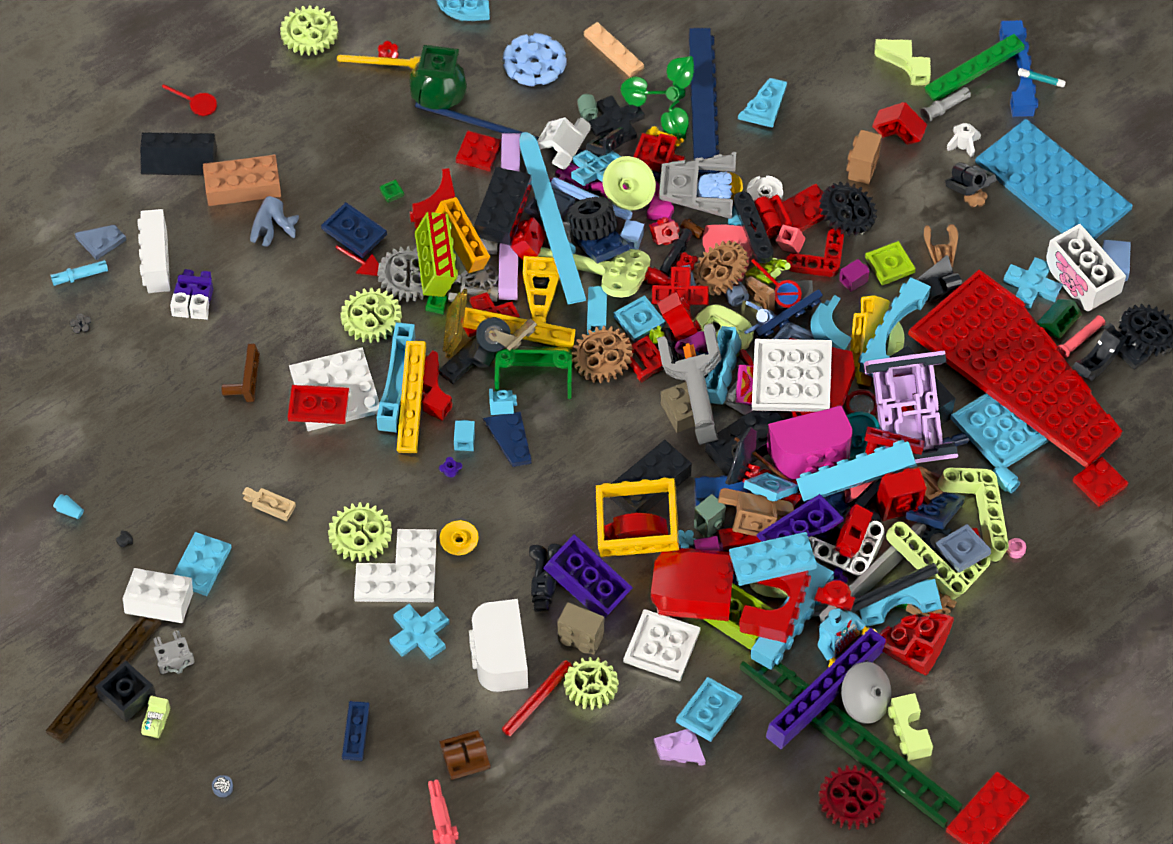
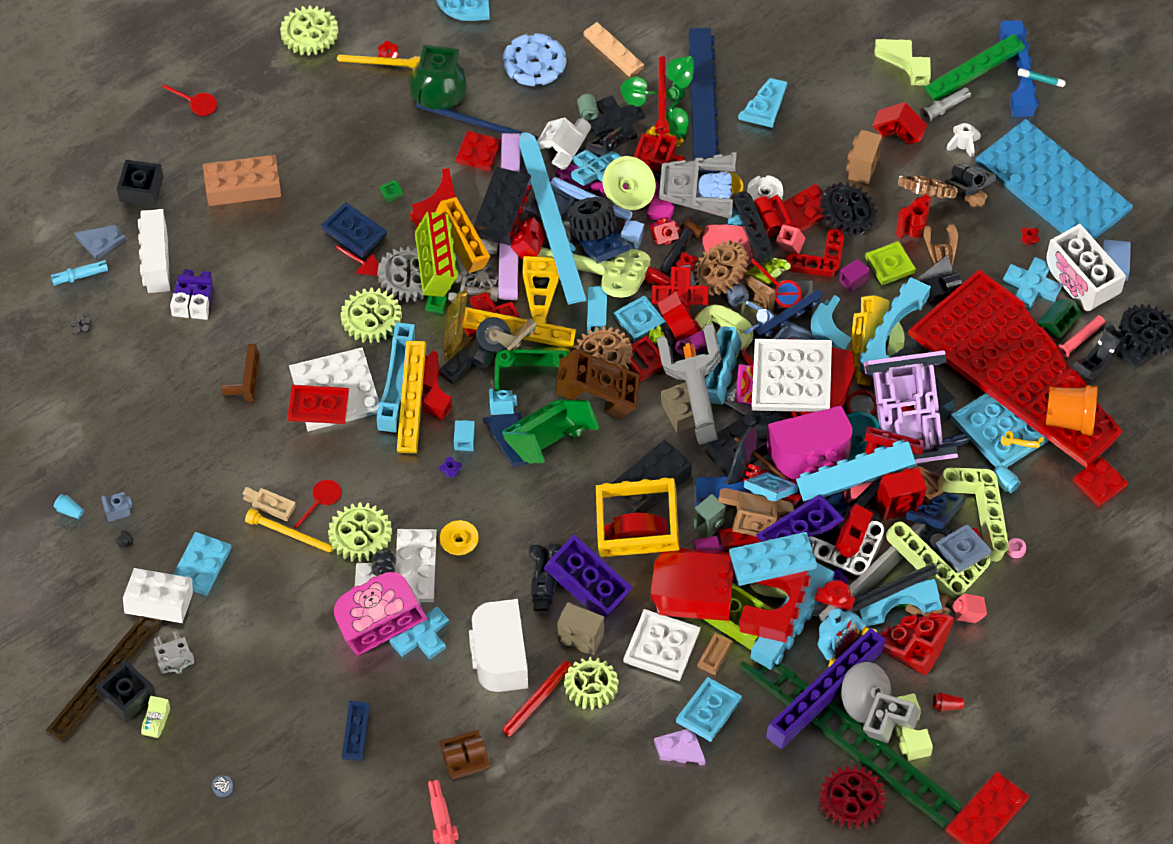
black slope [140,132,217,176] -> none
sand blue piece [250,196,299,247] -> none
medium azure plant [678,530,696,548] -> none
none -> sand blue brick [101,492,133,522]
none -> black brick [117,159,164,206]
none -> yellow piece [245,508,333,553]
none -> red piece [294,480,341,529]
none -> dark pink brick [334,572,428,656]
none -> black piece [371,549,397,576]
none -> green windscreen [502,399,599,464]
none -> reddish brown plate [556,349,640,419]
none -> red piece [655,56,669,134]
none -> medium nougat tile [697,632,733,675]
none -> light grey brick [863,692,921,743]
none -> red plate [896,194,931,239]
none -> medium nougat gear [898,175,958,198]
none -> red cone [932,692,964,712]
none -> coral brick [953,593,987,624]
none -> yellow piece [1001,431,1044,448]
none -> red plate [1021,227,1040,245]
none -> orange piece [1046,385,1098,436]

